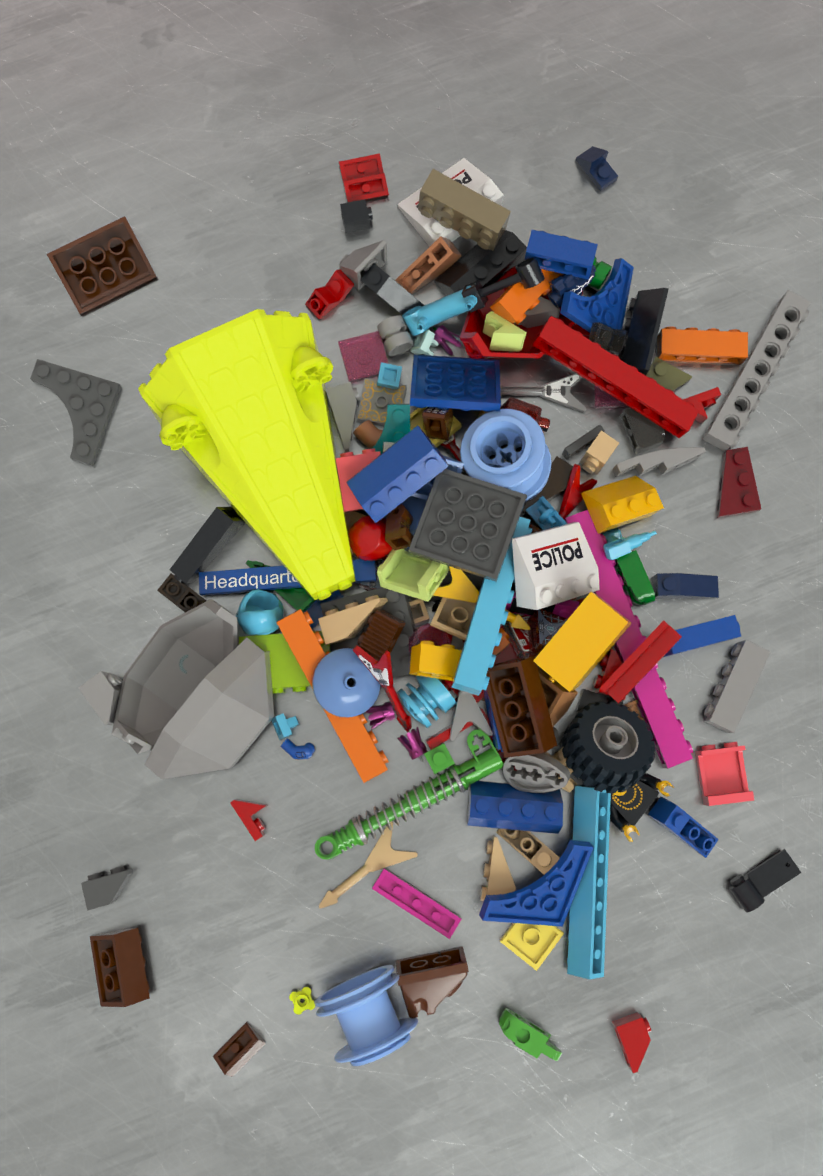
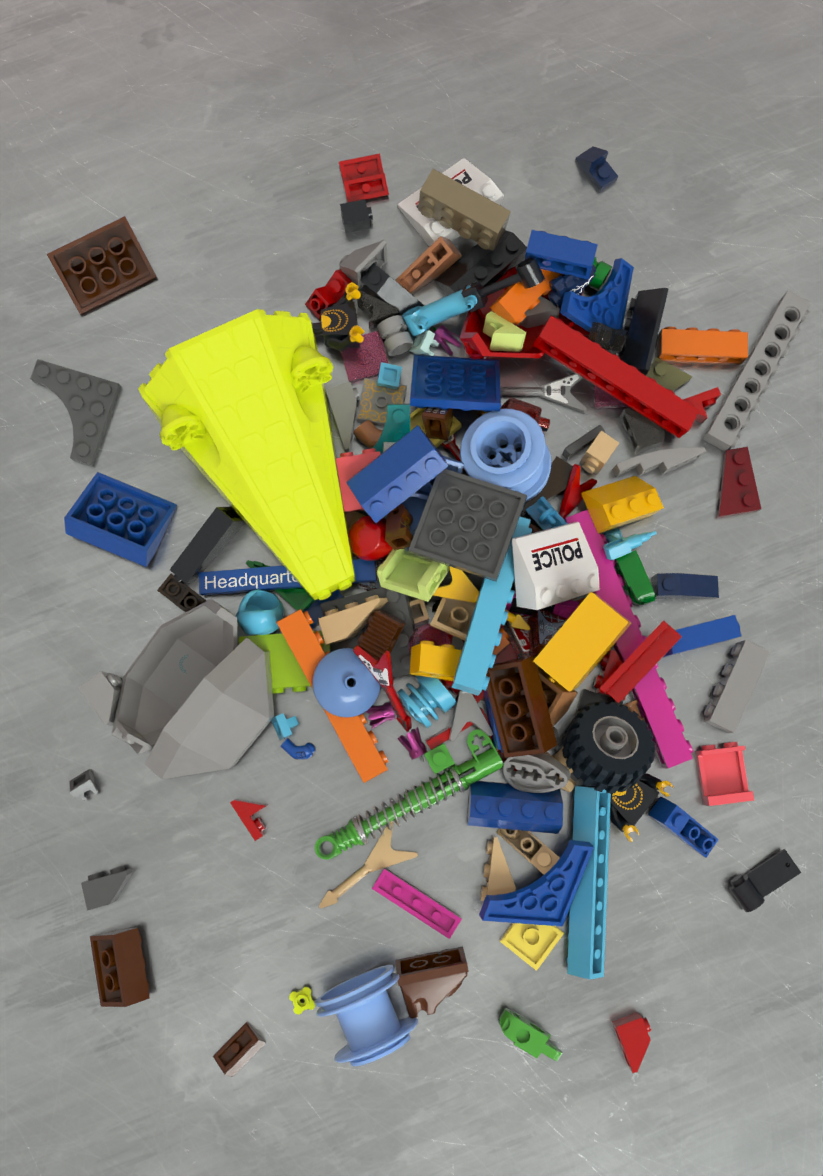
none -> blue slope [64,472,177,567]
none -> dark grey tile [69,769,97,801]
none -> black torso [312,282,364,352]
none -> clear smoke slope [357,291,399,330]

